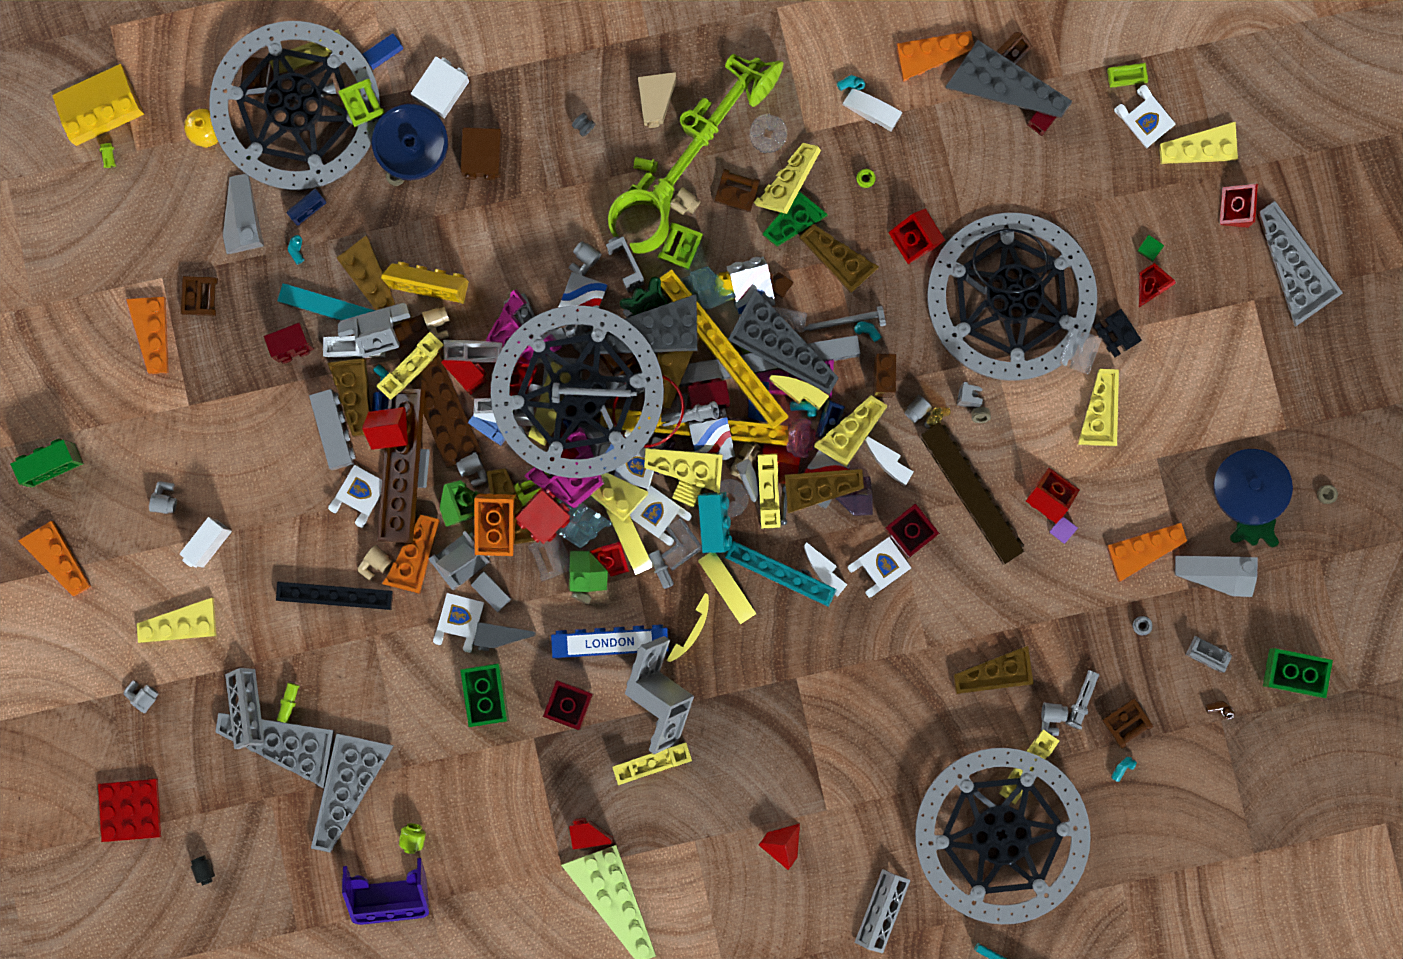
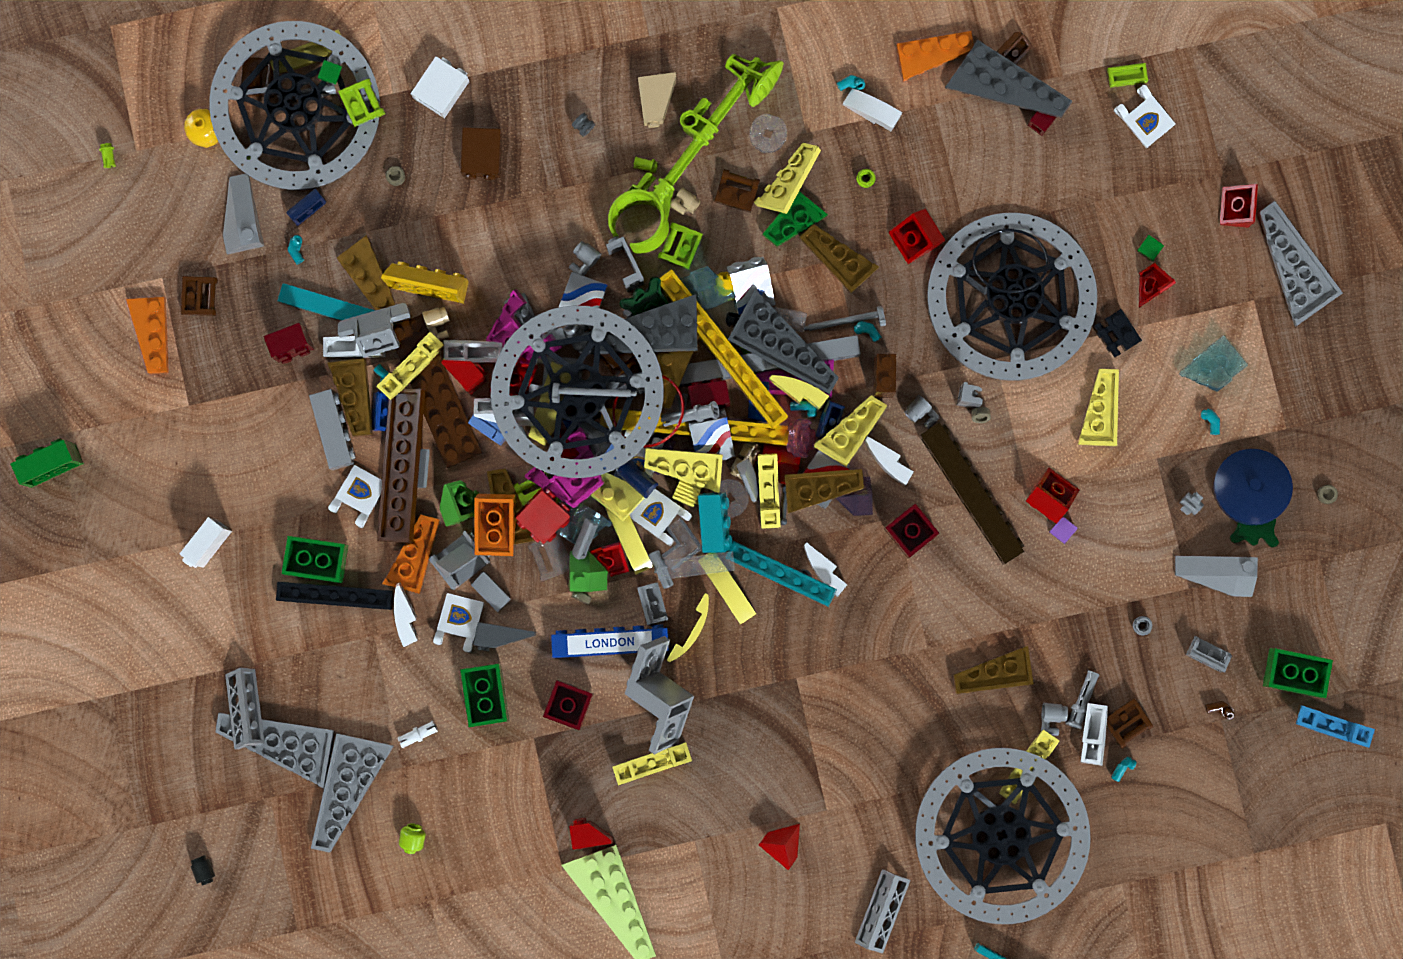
orange wing [18,521,91,596] -> none
yellow slope [52,64,144,146] -> none
red plate [98,779,161,842] -> none
light grey piece [124,680,159,713] -> none
light yellow wing [137,598,216,643] -> none
light grey piece [149,481,177,514] -> none
lime pin [276,683,300,723] -> none
dark purple windscreen [342,858,429,925] -> none
tan piece [358,545,392,580] -> none
blue slope [362,33,404,70] -> none
red slope [362,407,408,450] -> none
dark blue dish [372,104,448,180] -> none
light grey piece [456,452,488,488] -> none
reddish brown plate [769,271,794,299] -> none
white flag [847,537,911,598] -> none
clear yellow arm [926,407,951,426] -> none
clear plate [1059,328,1102,375] -> none
orange wing [1107,523,1187,582] -> none
light yellow wing [1159,122,1238,164] -> none
none -> green brick [281,536,349,583]
none -> green tile [318,60,342,85]
none -> white slope [394,582,418,647]
none -> white pin [397,721,438,748]
none -> light grey slope [572,518,598,559]
none -> dark blue brick [617,460,658,499]
none -> light grey hinge [637,583,668,625]
none -> clear tile [656,551,735,580]
none -> black hinge [726,312,741,328]
none -> white slope [1081,703,1108,766]
none -> clear light blue slope [1179,335,1248,392]
none -> light grey gear [1180,492,1204,515]
none -> teal arm [1201,409,1220,435]
none -> dark azure slope [1296,705,1375,748]

